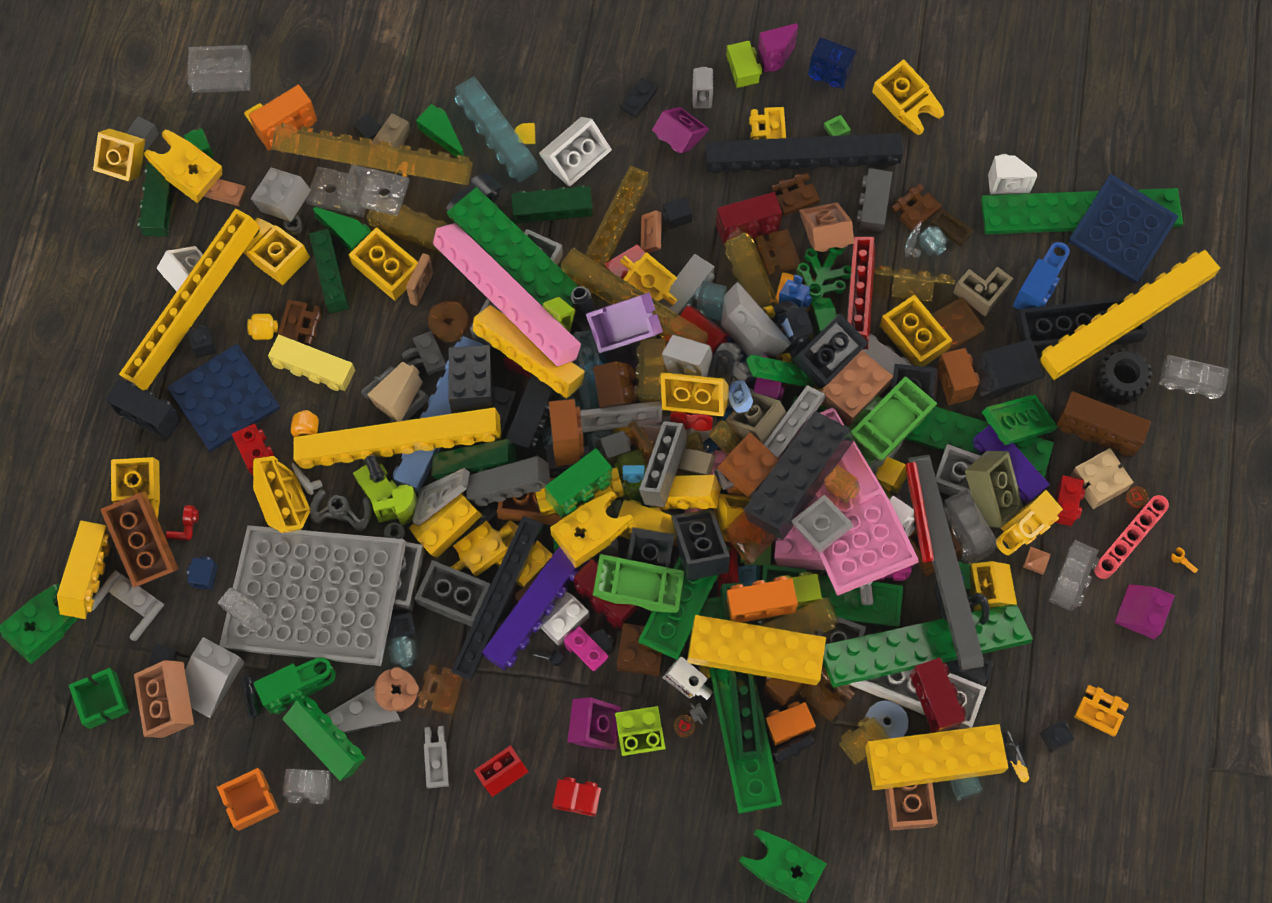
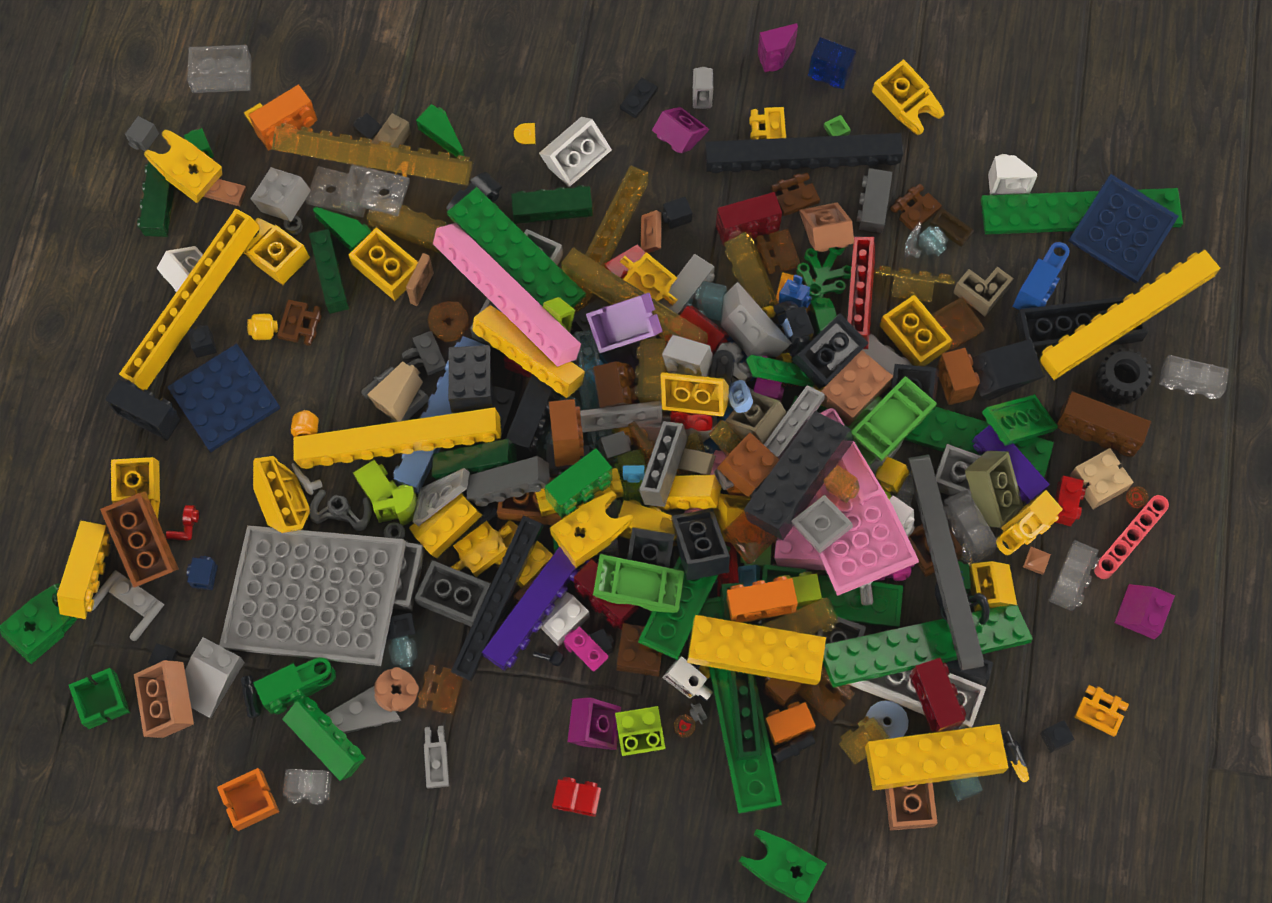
yellow brick [93,128,145,181] -> none
clear brick [218,587,269,633] -> none
red brick [232,423,275,475] -> none
light yellow brick [268,335,355,391] -> none
black pin [364,455,386,483] -> none
clear light blue brick [454,76,538,183] -> none
red brick [474,745,529,797] -> none
black brick [571,286,596,316] -> none
lime brick [726,41,762,88] -> none
red axle [905,462,934,563] -> none
light orange hand [1171,547,1198,573] -> none

